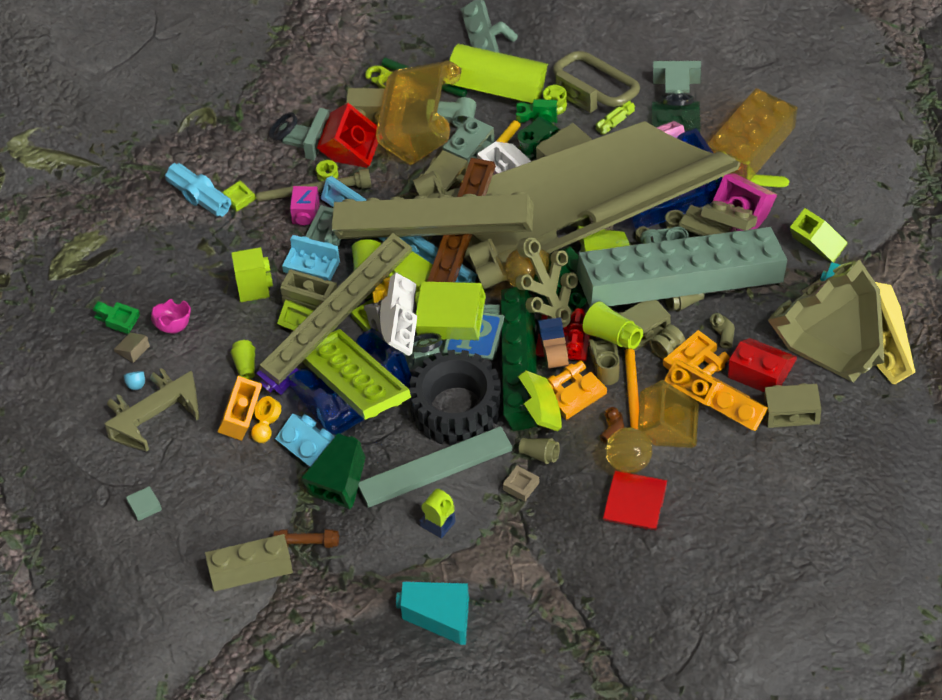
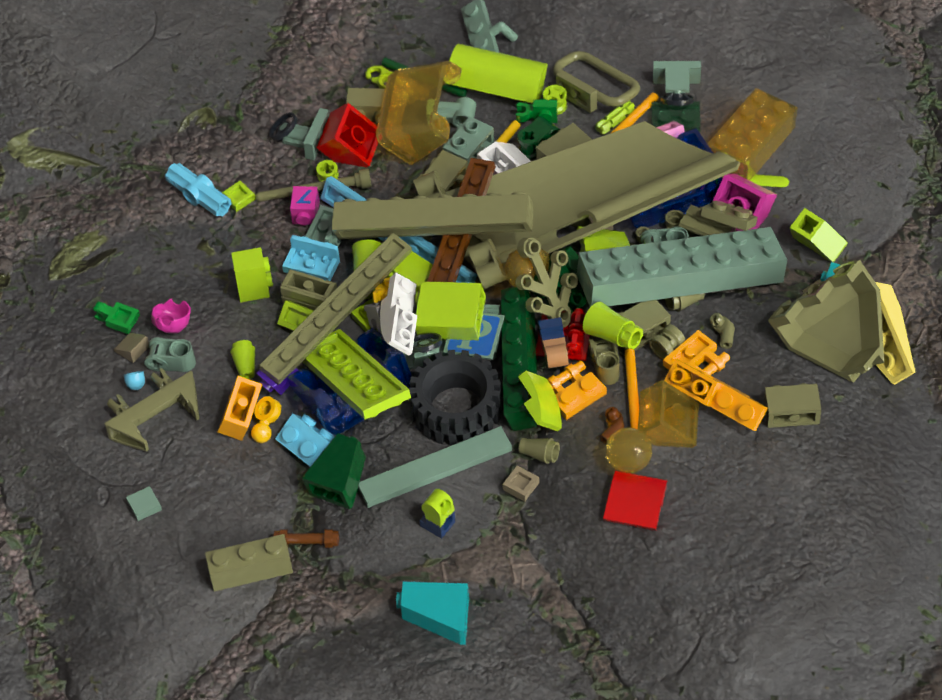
red slope [728,338,797,393] -> none
none -> sand green piece [144,337,196,372]
none -> light orange bar [611,92,659,133]

